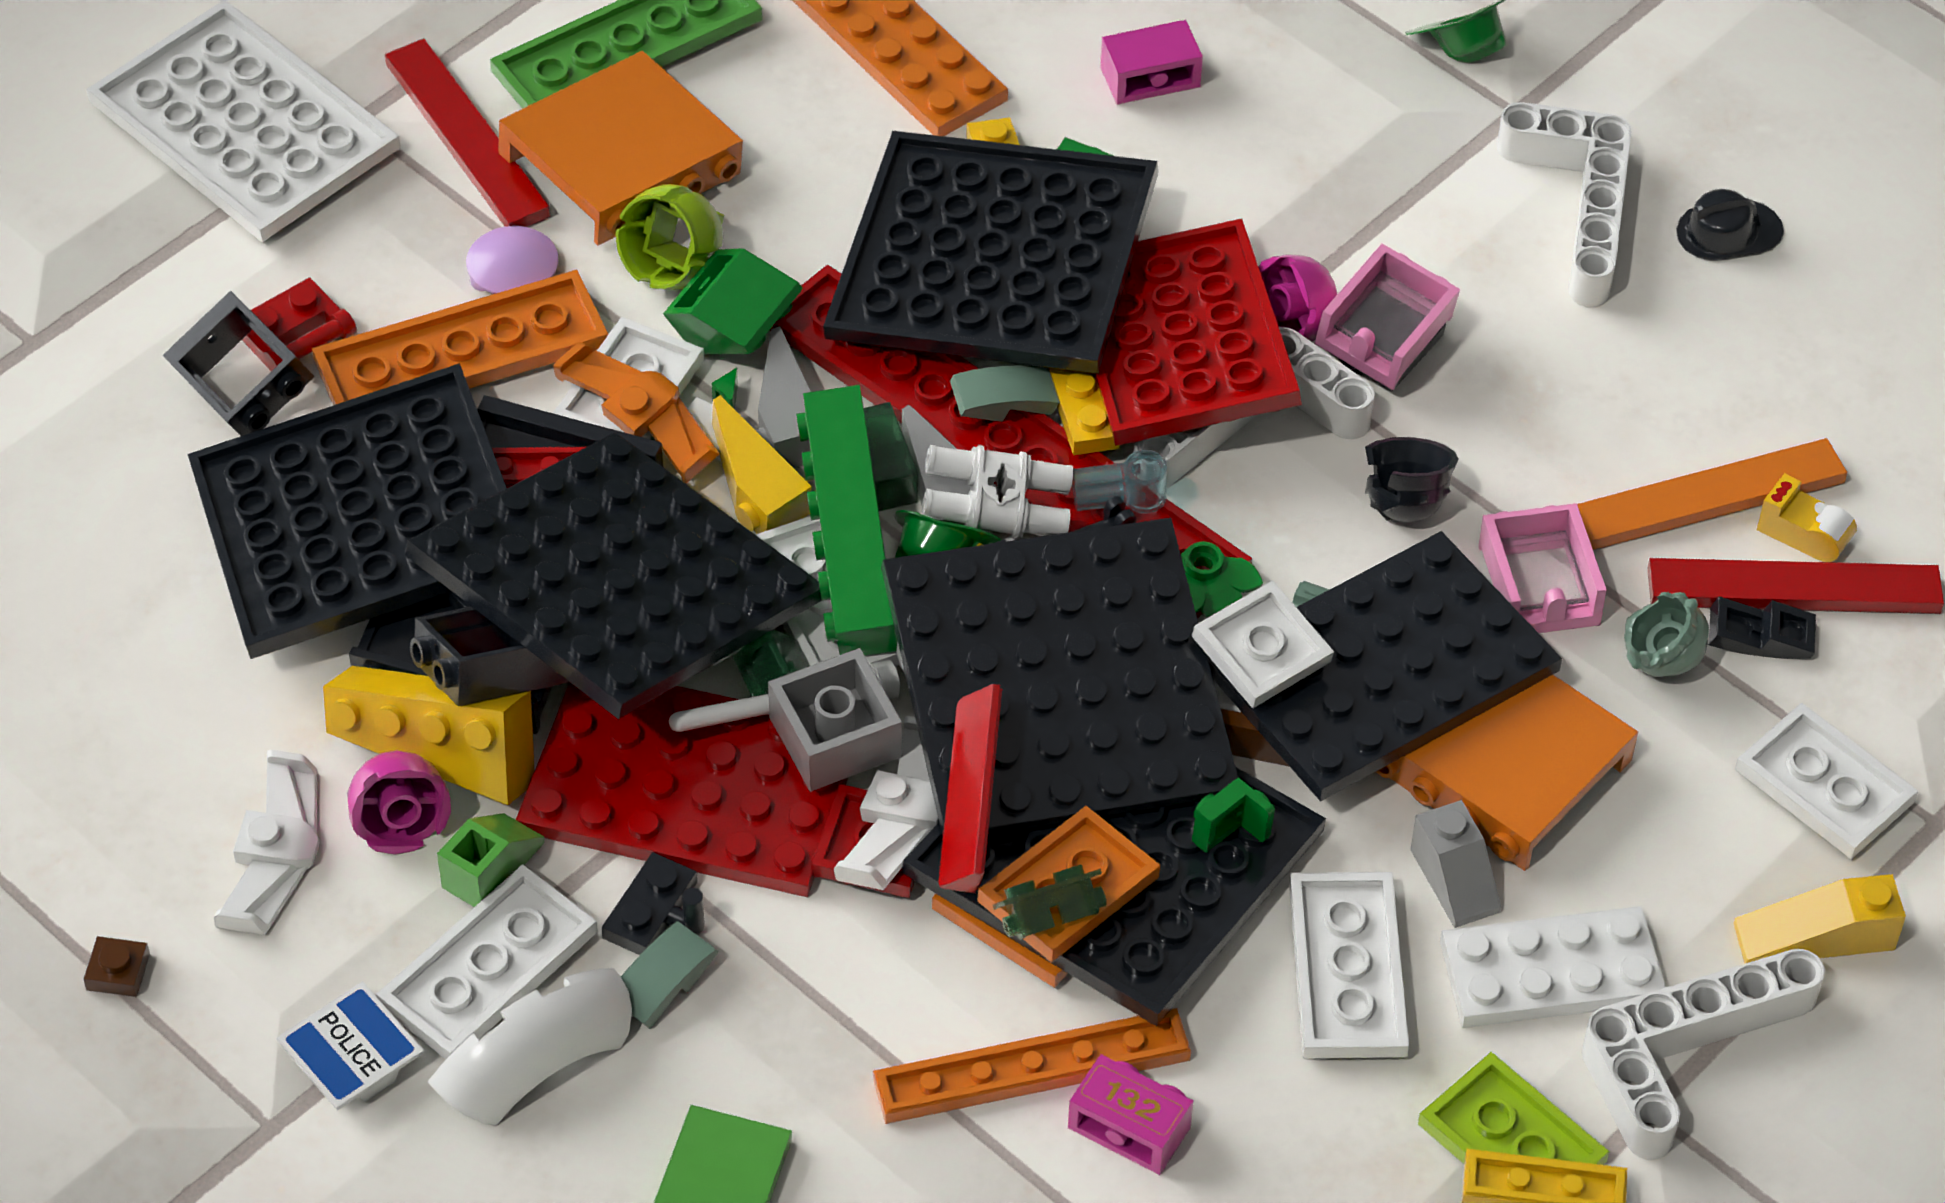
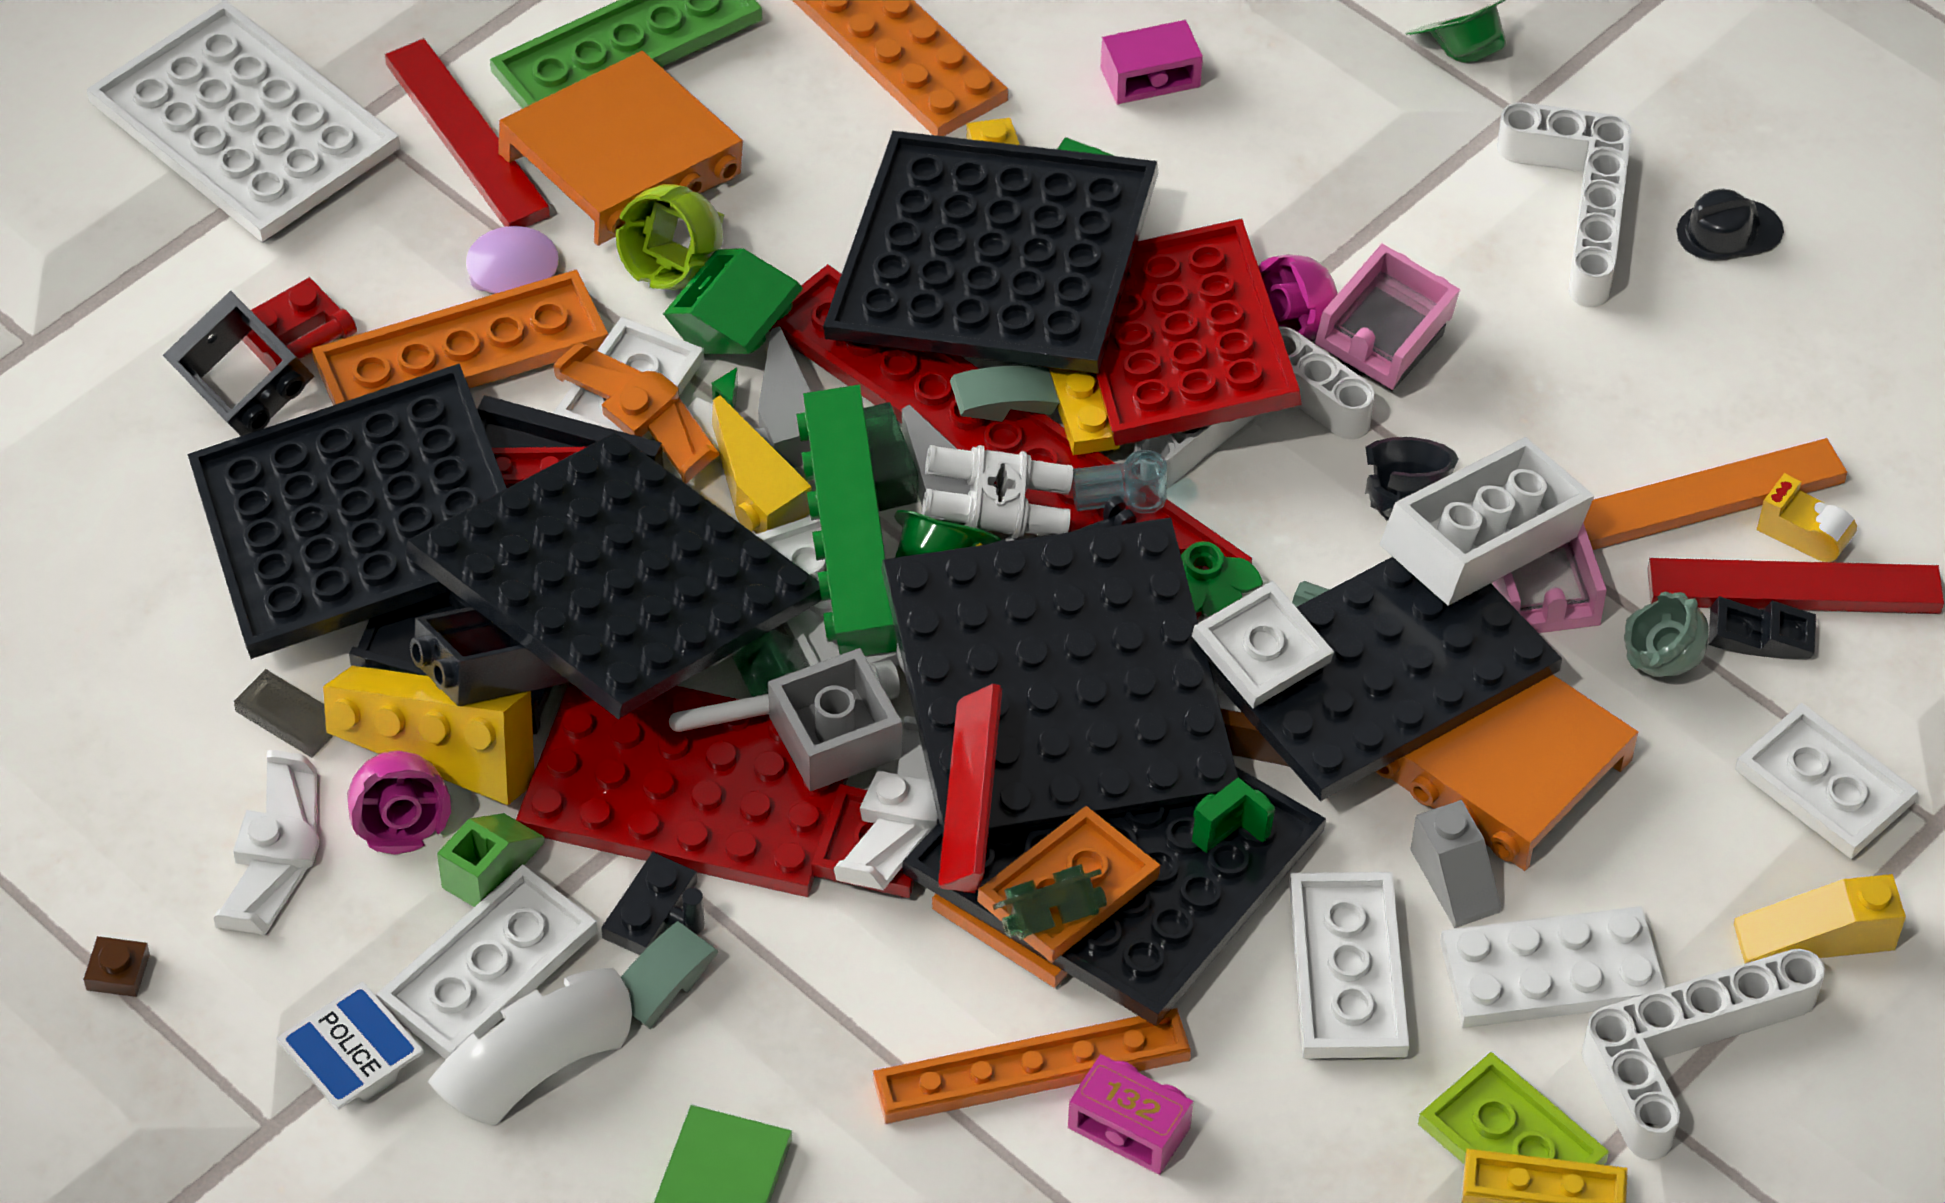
none -> clear smoke tile [233,669,333,758]
none -> white brick [1379,437,1594,605]

